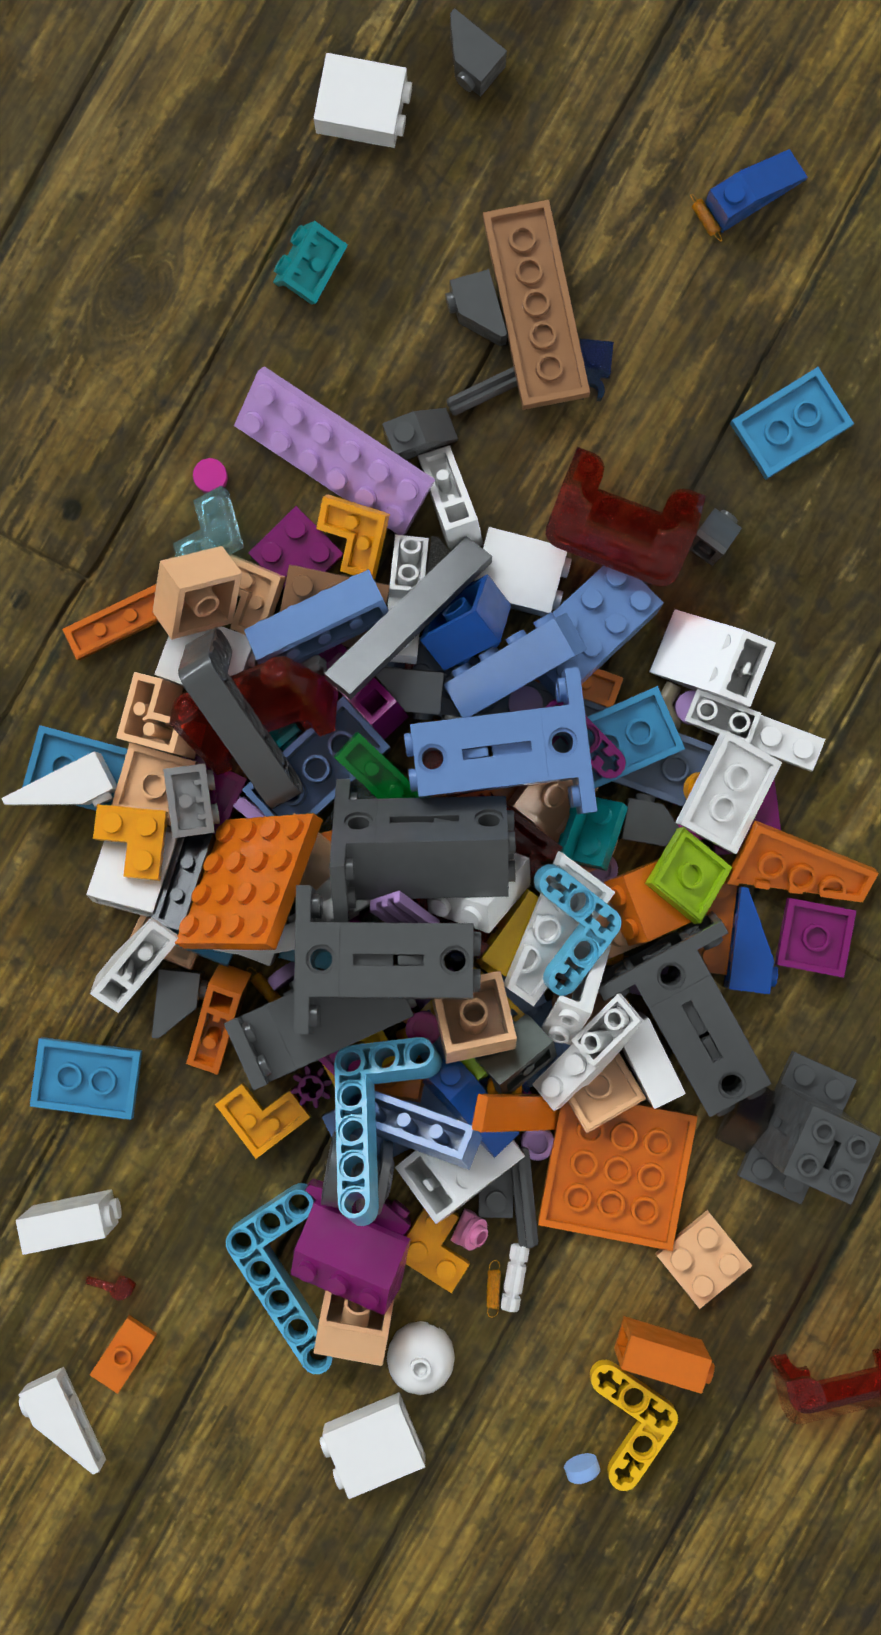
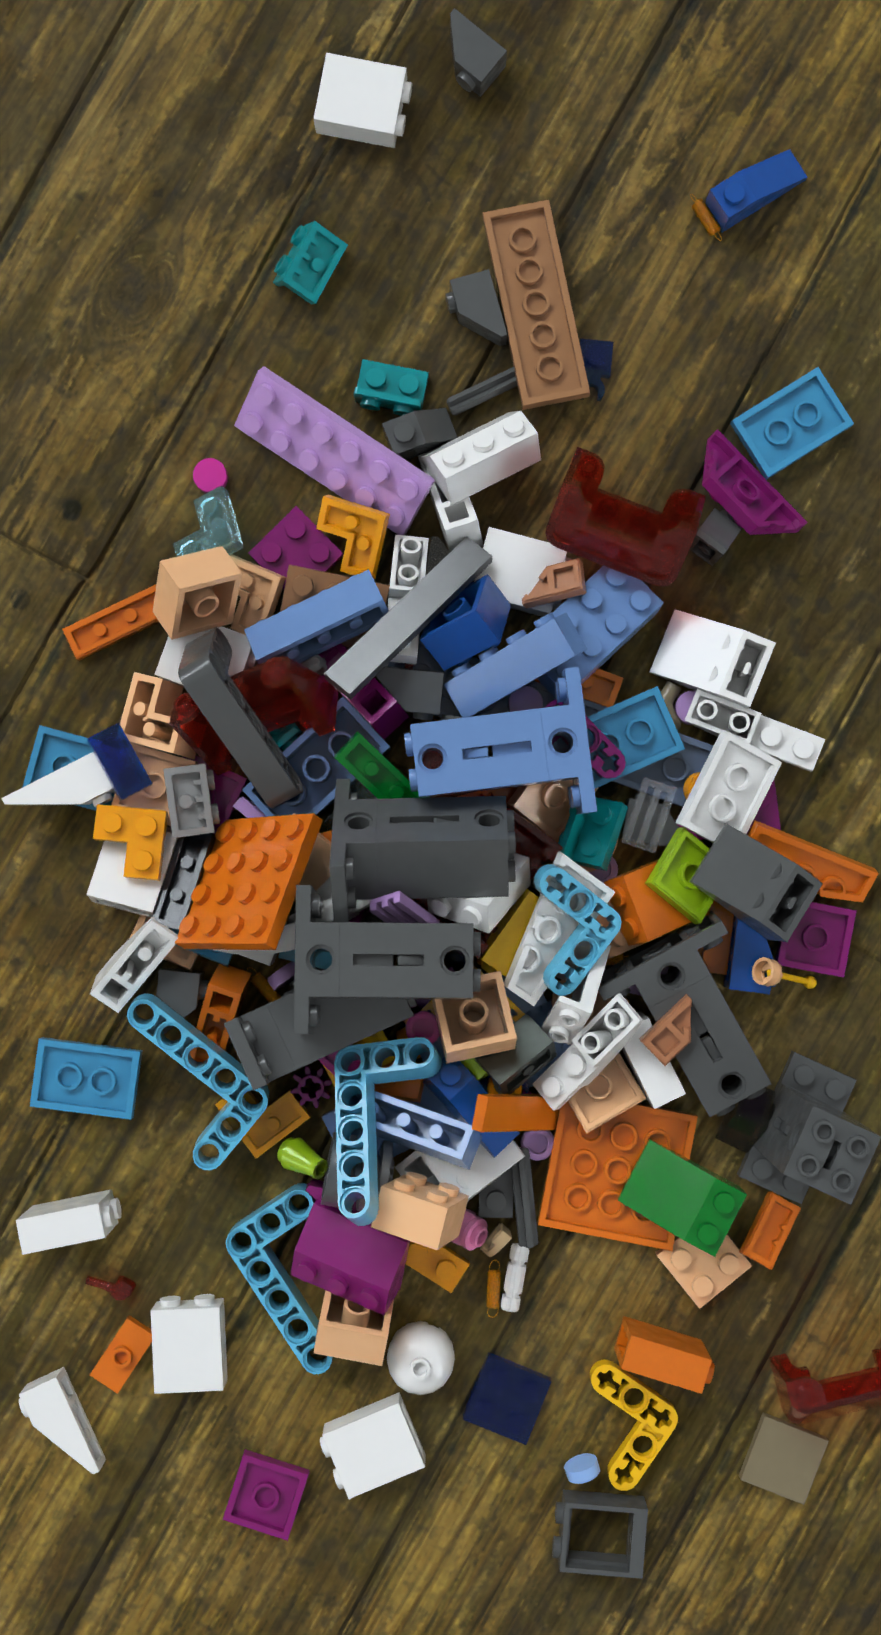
none -> clear blue plate [87,723,153,801]
none -> medium azure beam [127,993,269,1170]
none -> white brick [151,1294,228,1394]
none -> magenta plate [222,1449,309,1541]
none -> lime cone [277,1137,328,1179]
none -> teal bracket [354,359,429,416]
none -> light nougat brick [371,1172,469,1250]
none -> white slope [419,411,541,505]
none -> clear blue plate [463,1352,552,1445]
none -> tan tile [480,1223,512,1257]
none -> nougat tile [522,558,586,609]
none -> dark grey window [552,1489,648,1579]
none -> green slope [618,1139,747,1257]
none -> clear tile [621,777,677,853]
none -> nougat tile [639,994,692,1066]
none -> dark grey slope [689,824,823,942]
none -> magenta wing [702,429,808,535]
none -> orange plate [739,1191,801,1270]
none -> dark tan tile [739,1412,829,1505]
none -> light nougat hinge [752,957,817,989]

